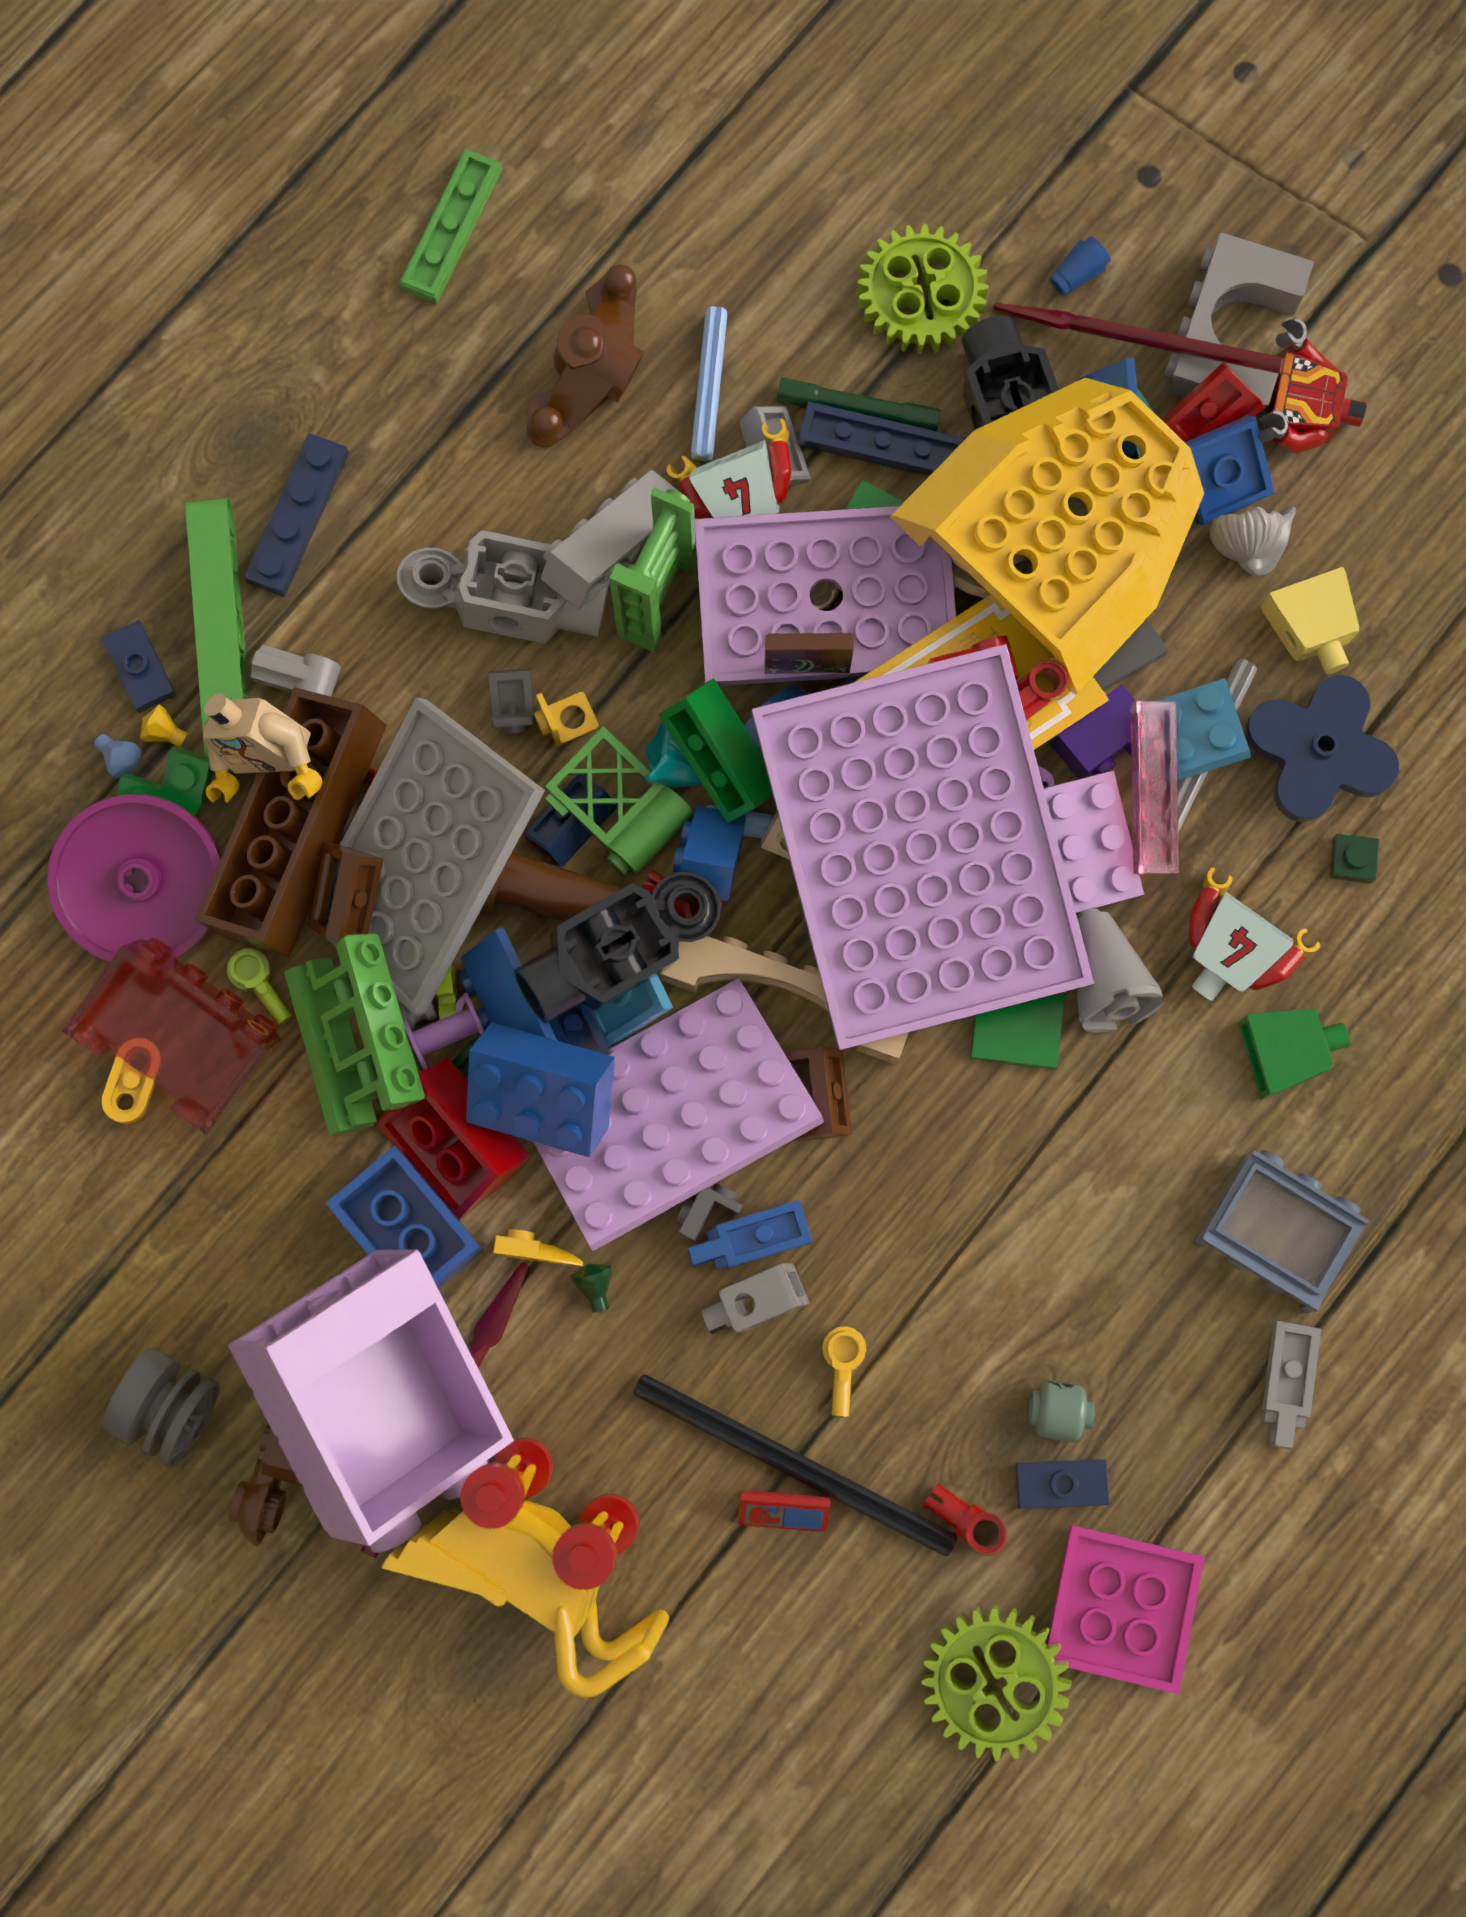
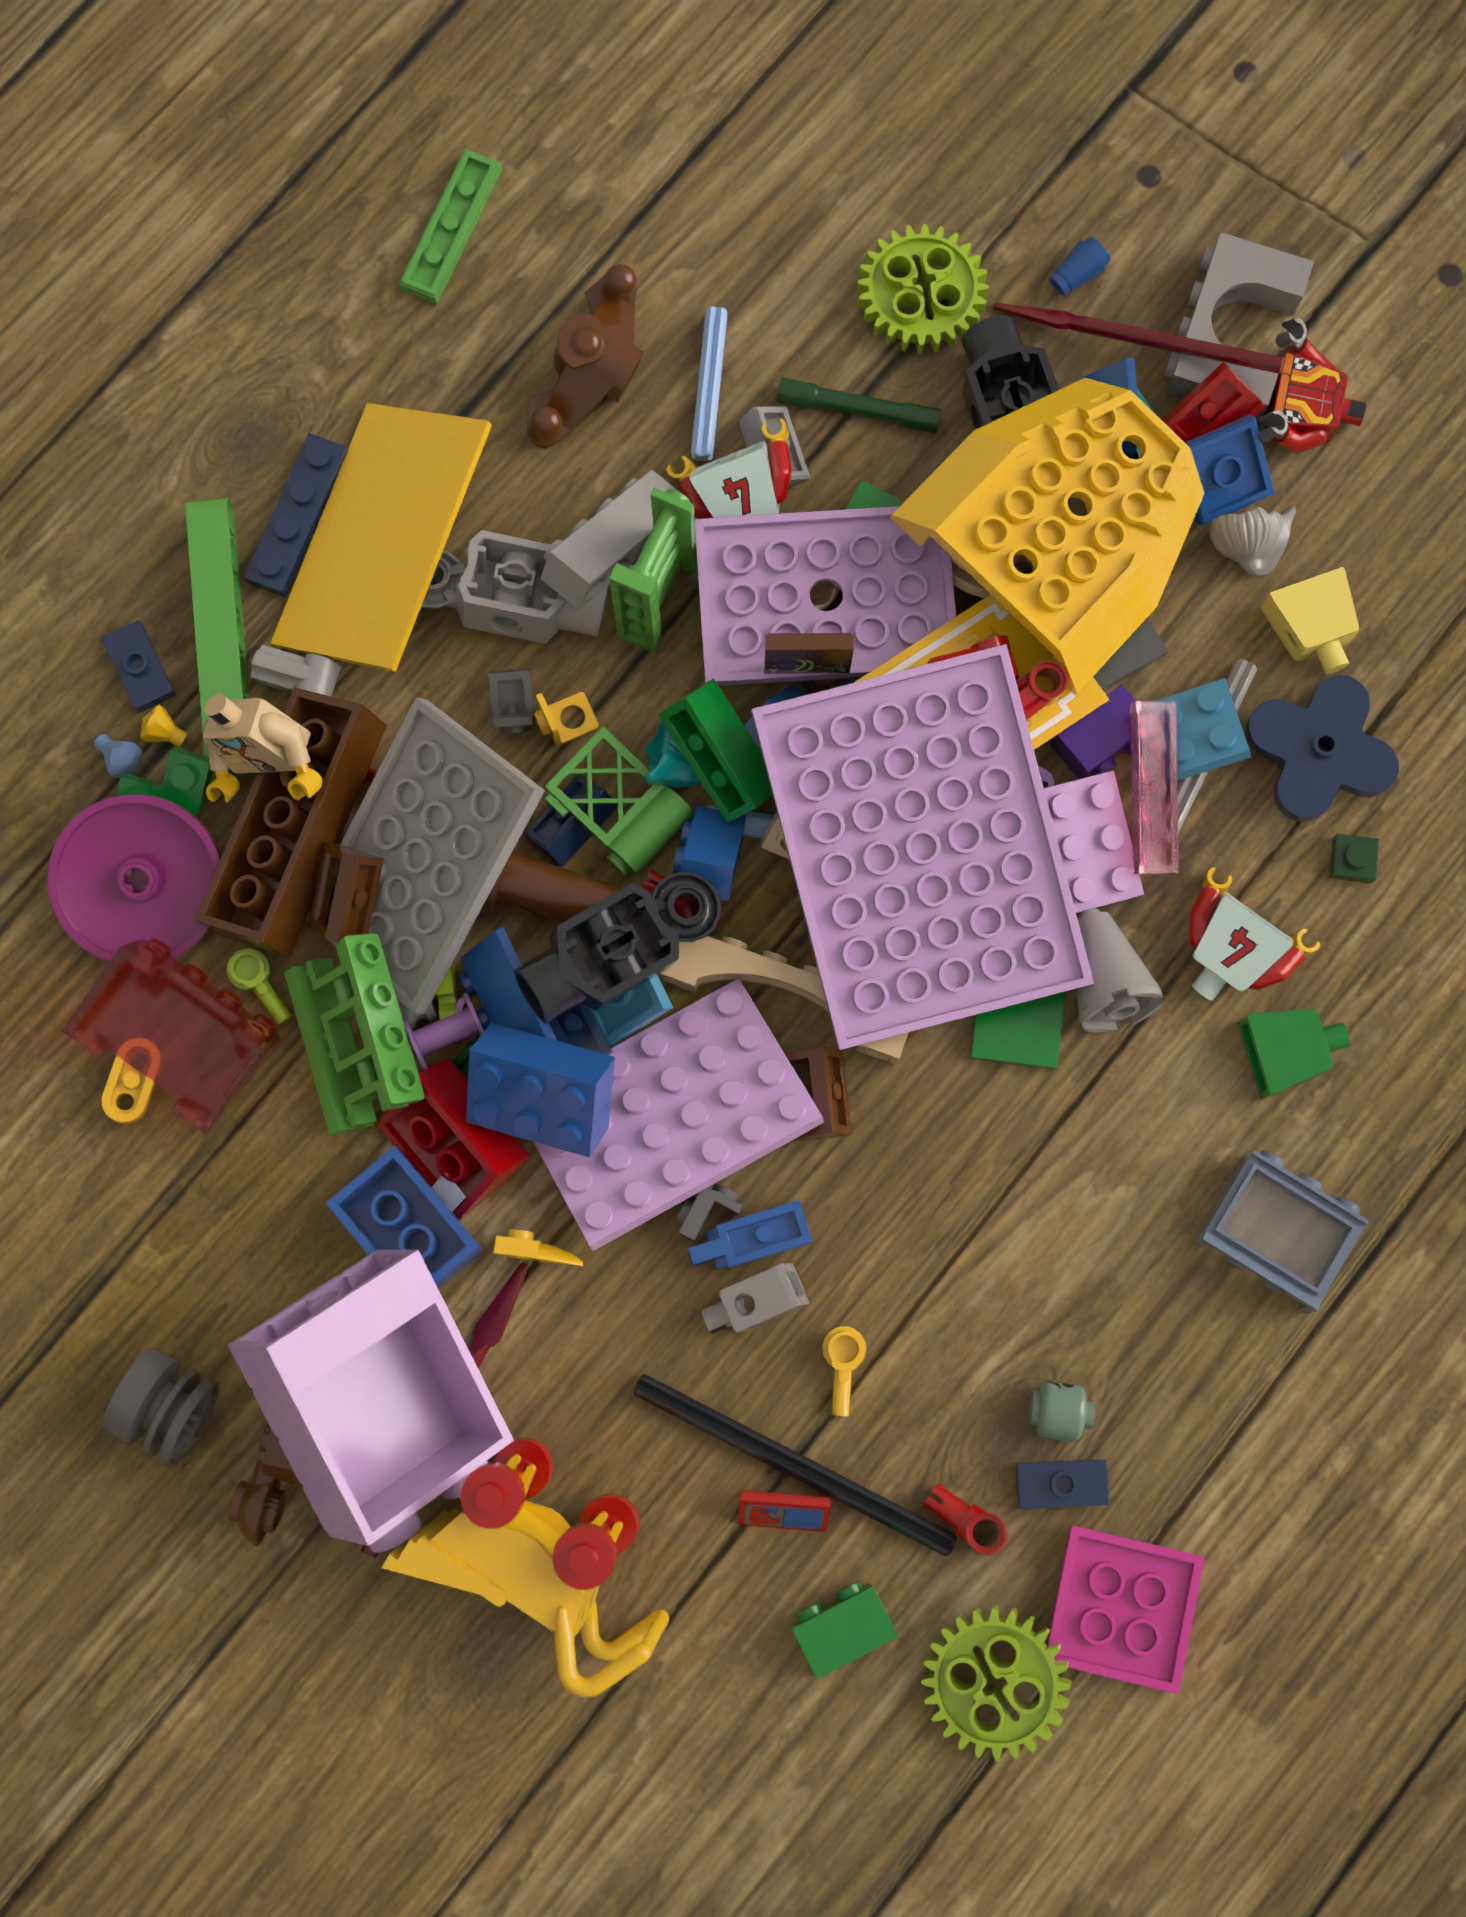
dark green rock [571,1263,612,1312] -> none
dark blue plate [798,402,966,476] -> none
light grey hinge [1262,1321,1321,1449] -> none
none -> yellow piece [270,403,492,672]
none -> white sticker [432,1173,466,1212]
none -> green brick [791,1580,898,1679]

